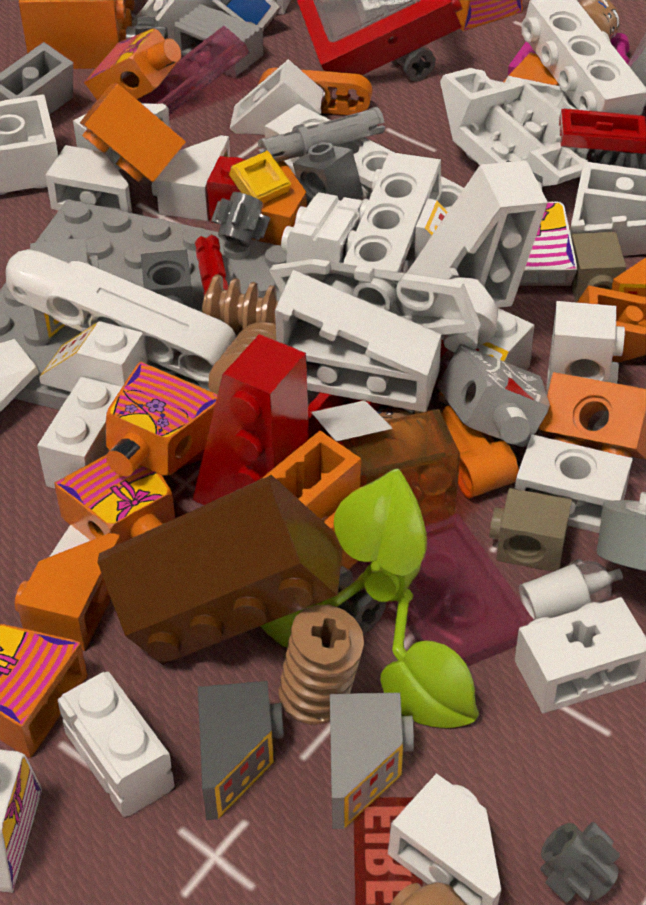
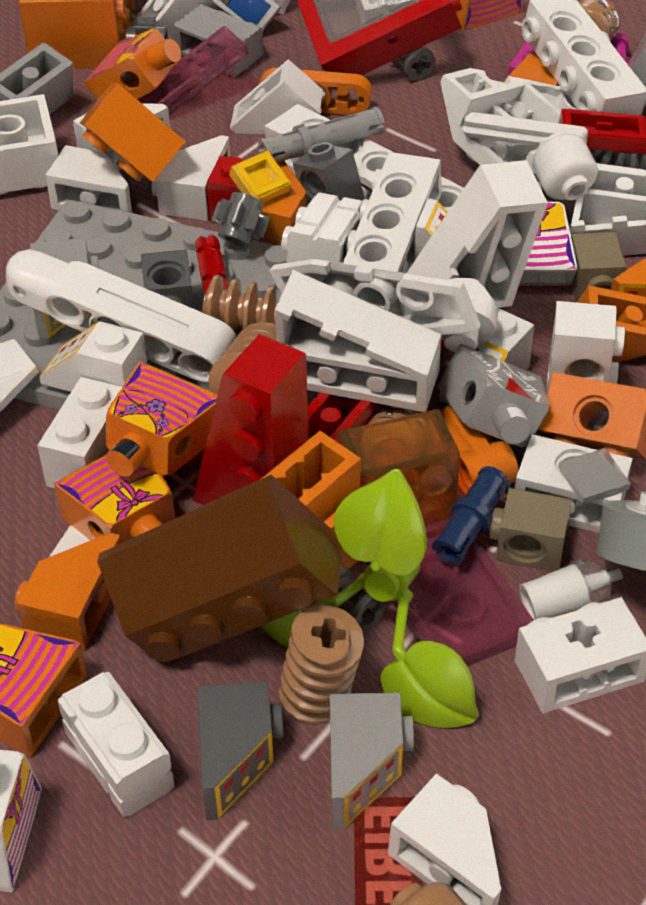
white sticker [311,401,393,441] -> none
dark grey gear [540,822,620,903] -> none
none -> dark blue pin [432,466,510,565]
none -> white axle [464,112,588,147]
none -> white head [532,133,598,200]
none -> light grey slope [558,448,631,504]

